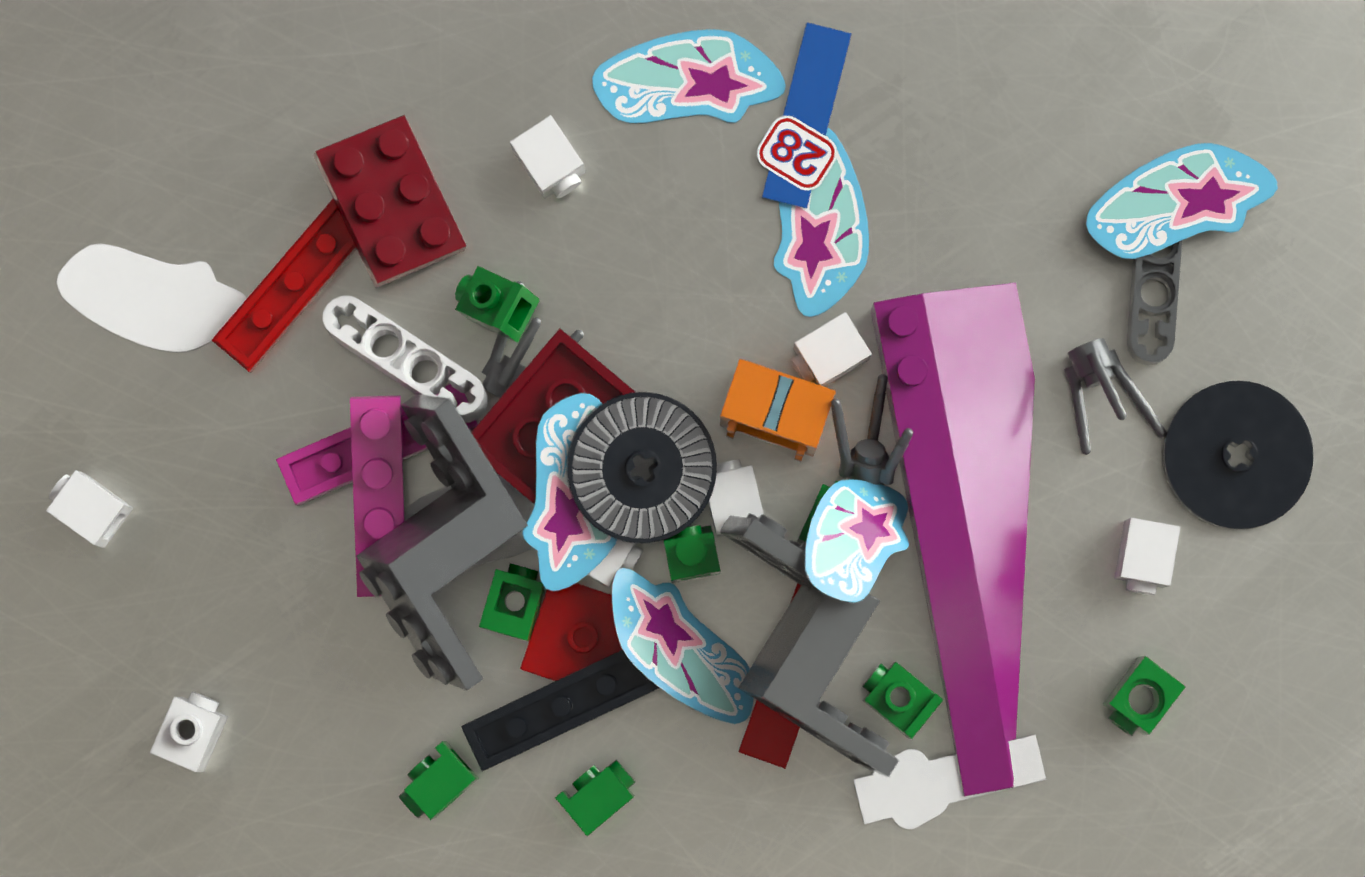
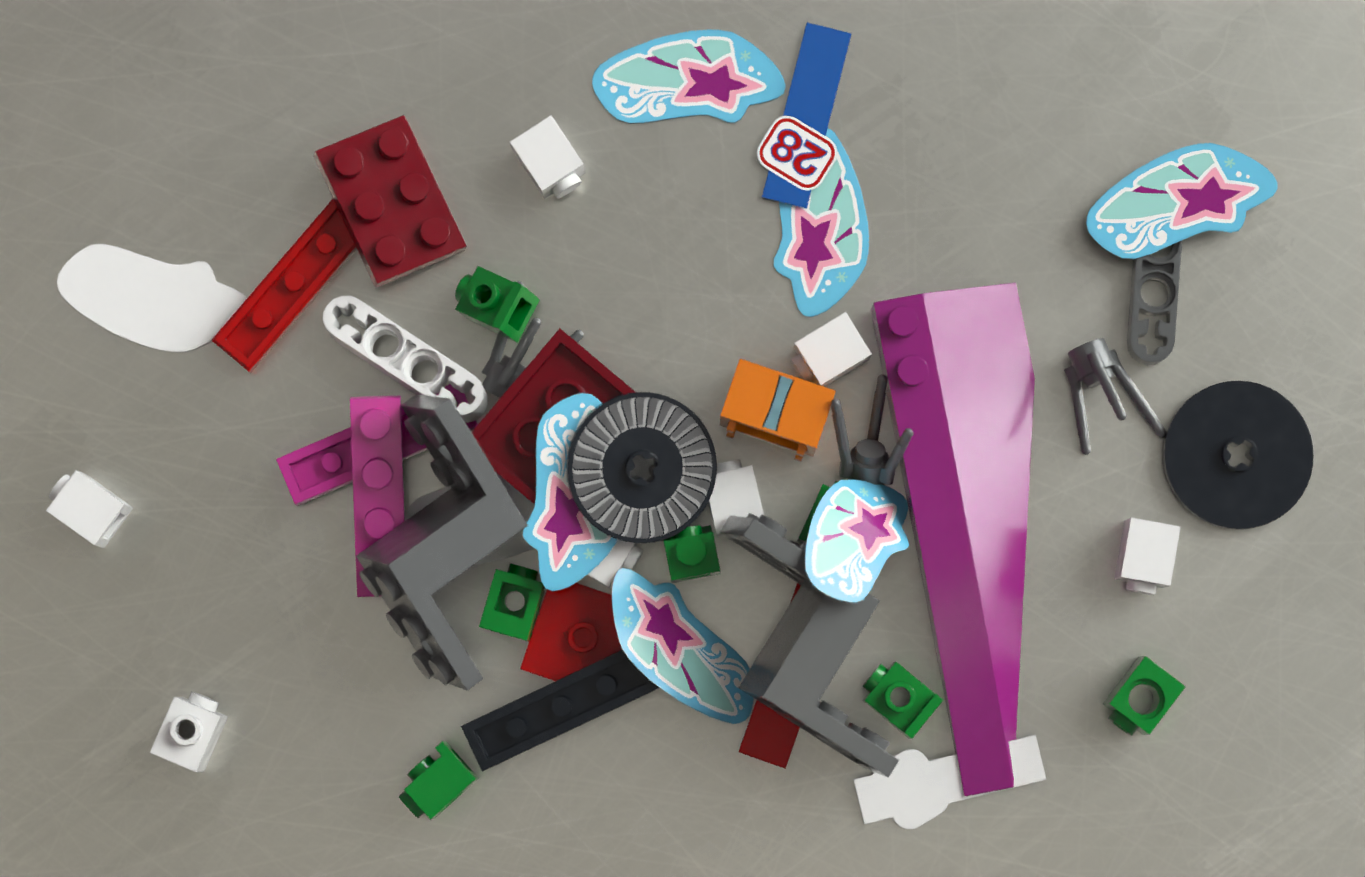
green brick [555,759,636,836] -> none

